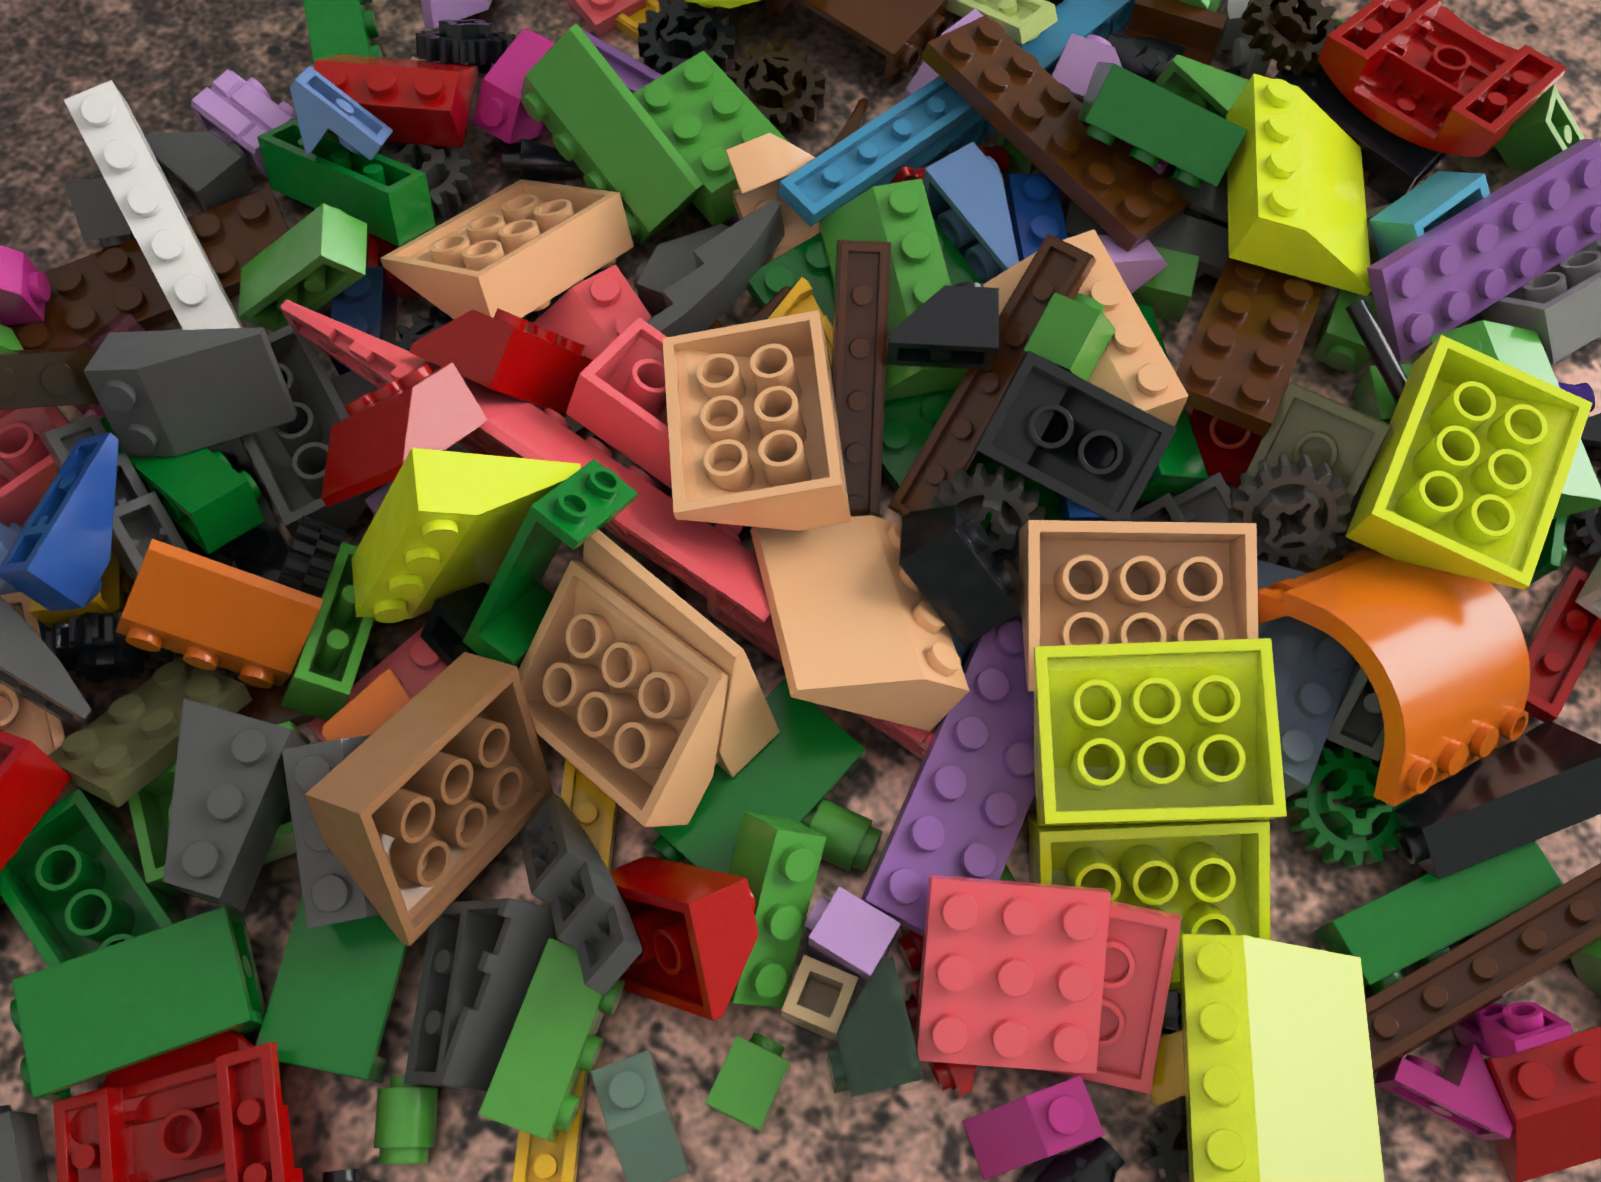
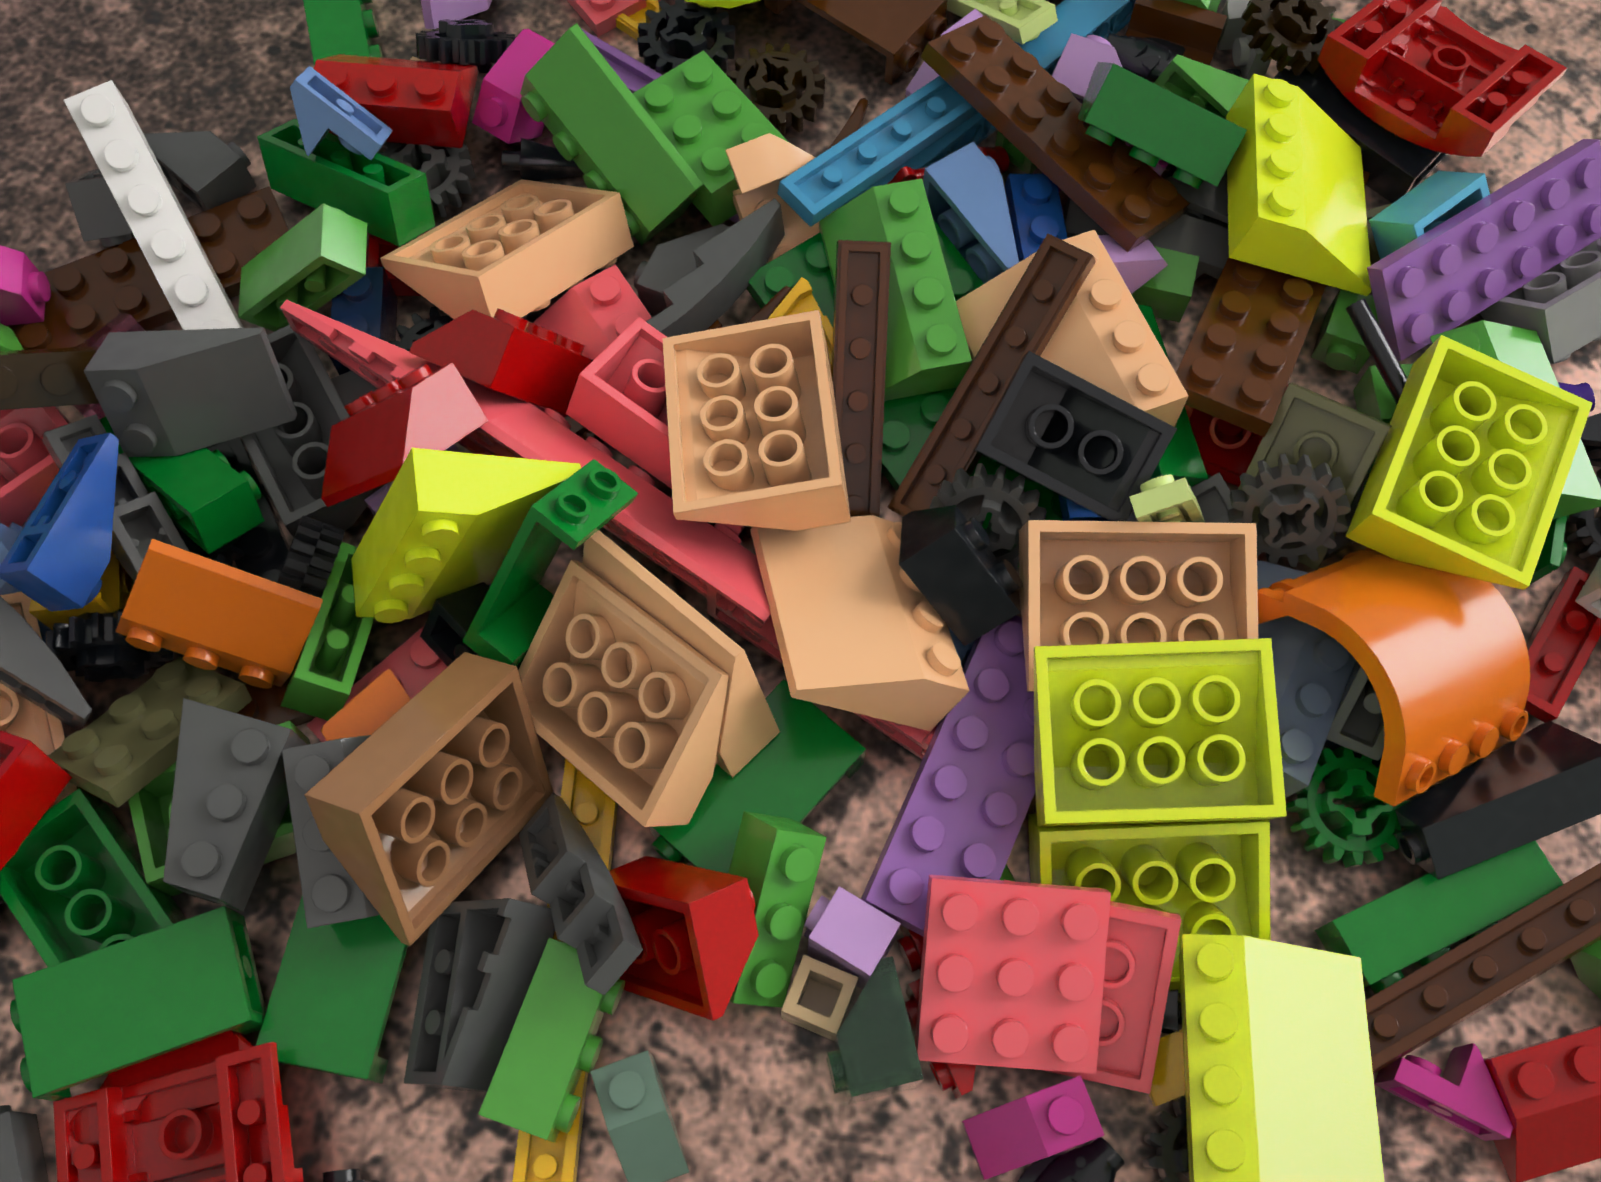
lavender brick [190,70,297,178] -> none
bright green brick [374,1075,438,1164] -> none
bright green brick [705,1032,791,1133] -> none
bright green brick [801,798,883,872] -> none
black slope [885,282,999,370] -> none
bright green brick [1024,292,1116,381] -> none
dark pink slope [1454,1002,1573,1058] -> none
bright green slope [1492,85,1585,171] -> none
none -> yellowish green plate [1129,475,1205,522]

